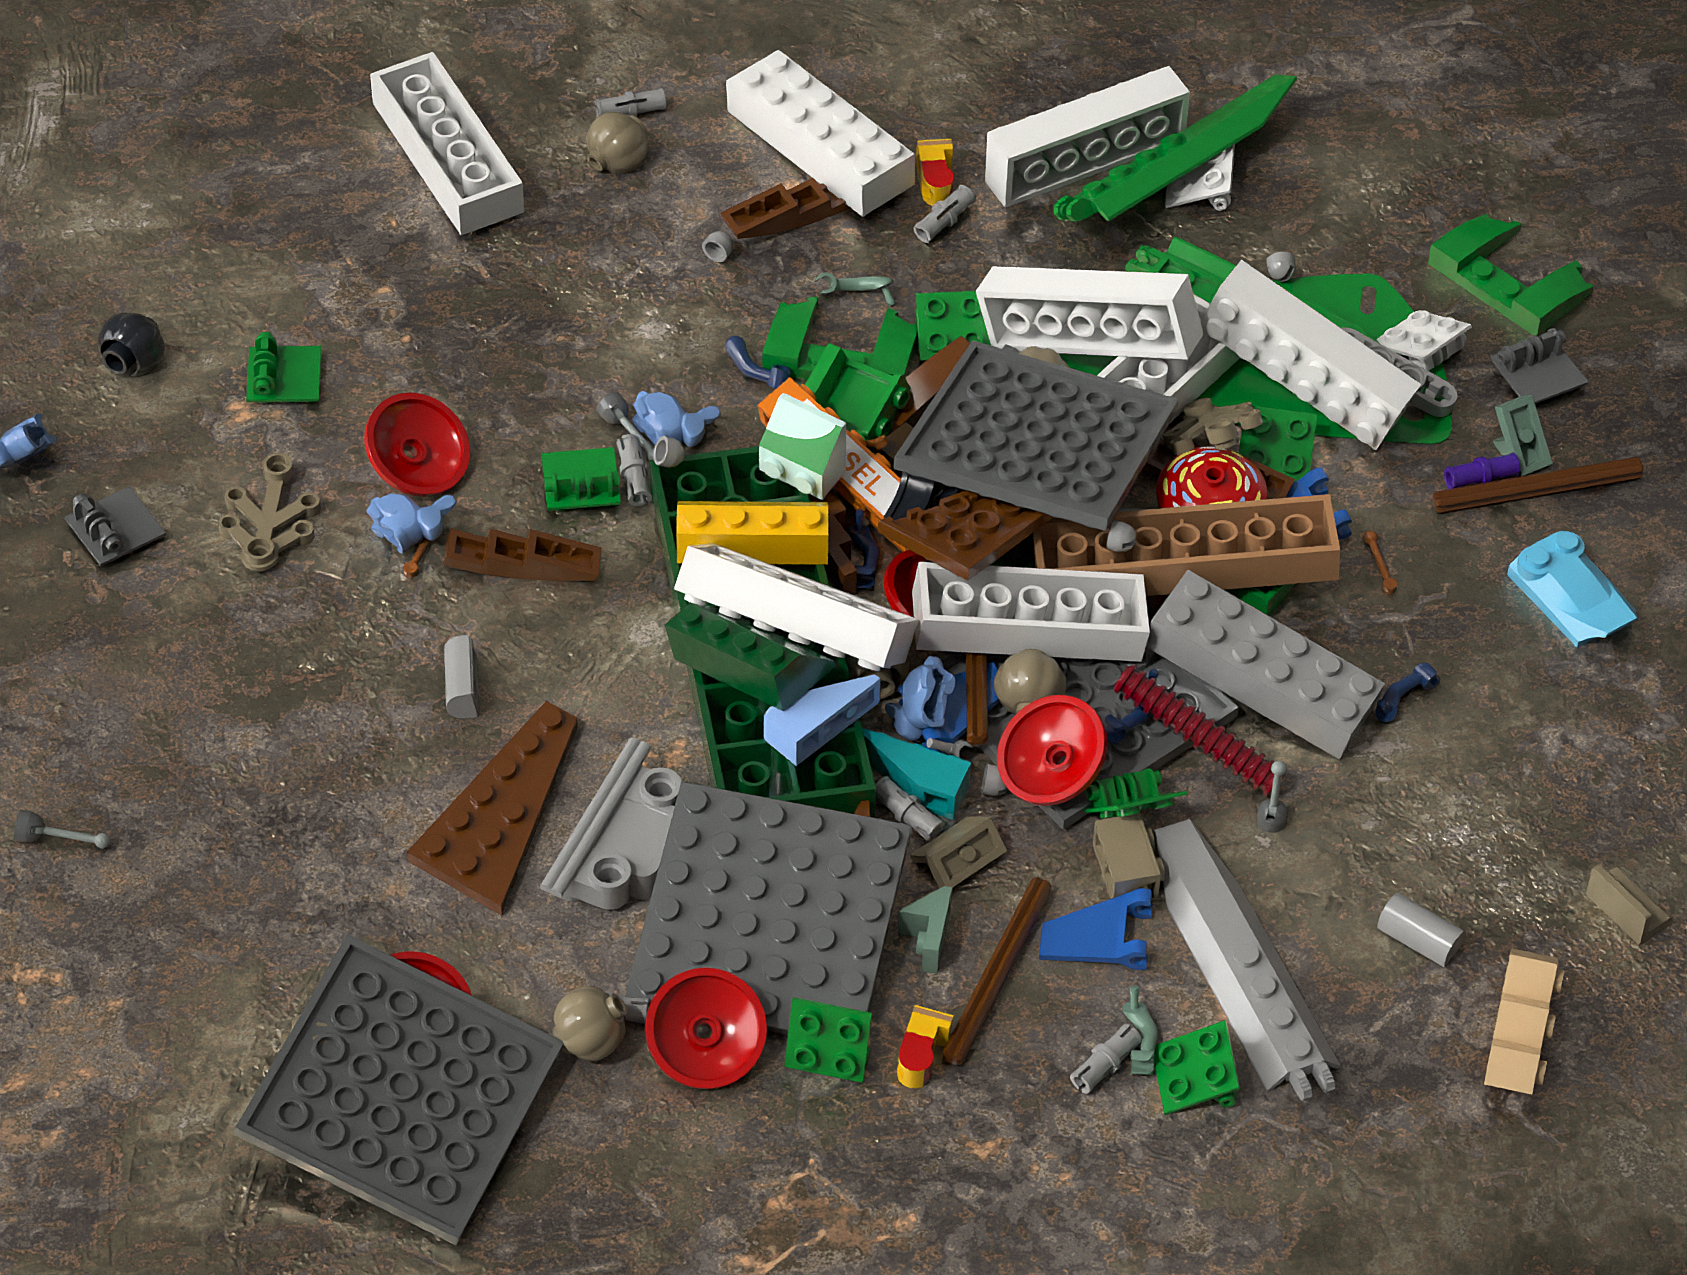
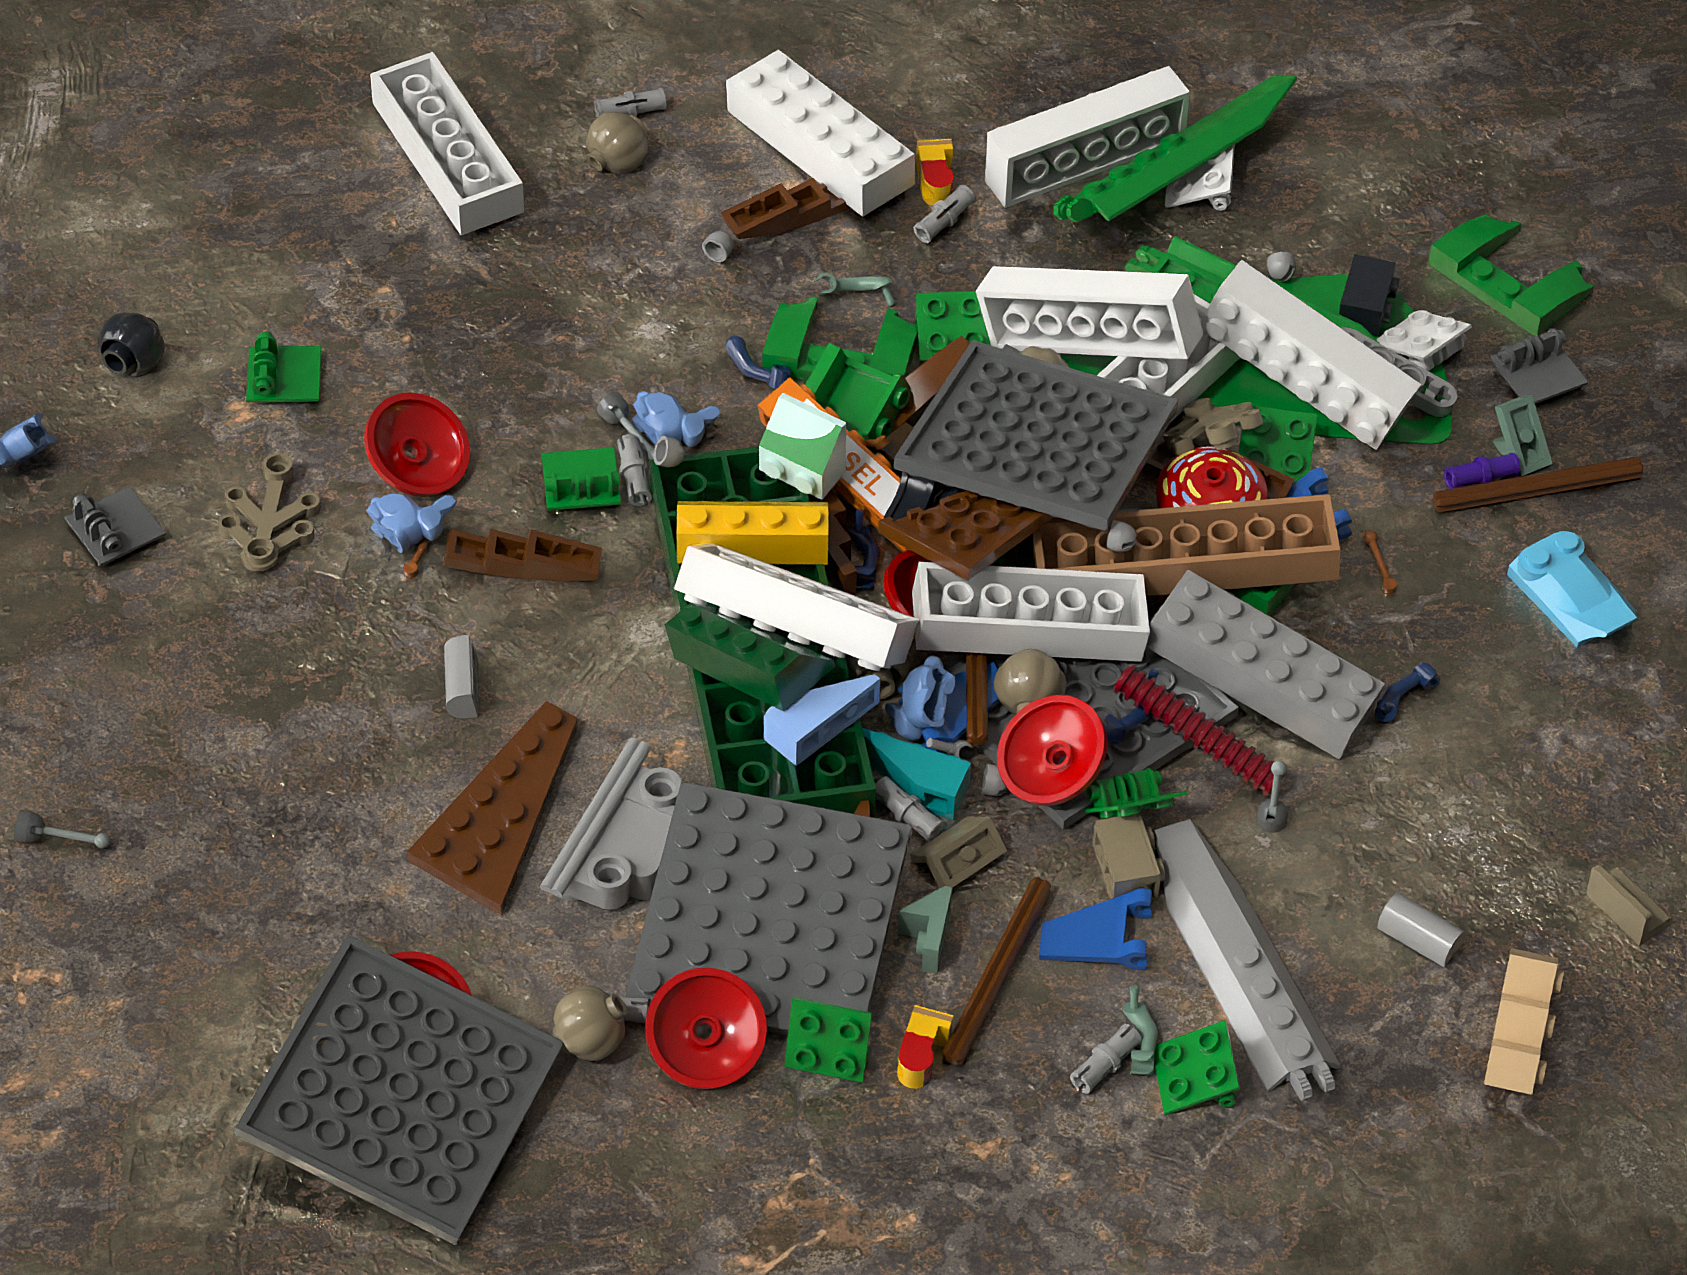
none -> black brick [1339,254,1400,337]

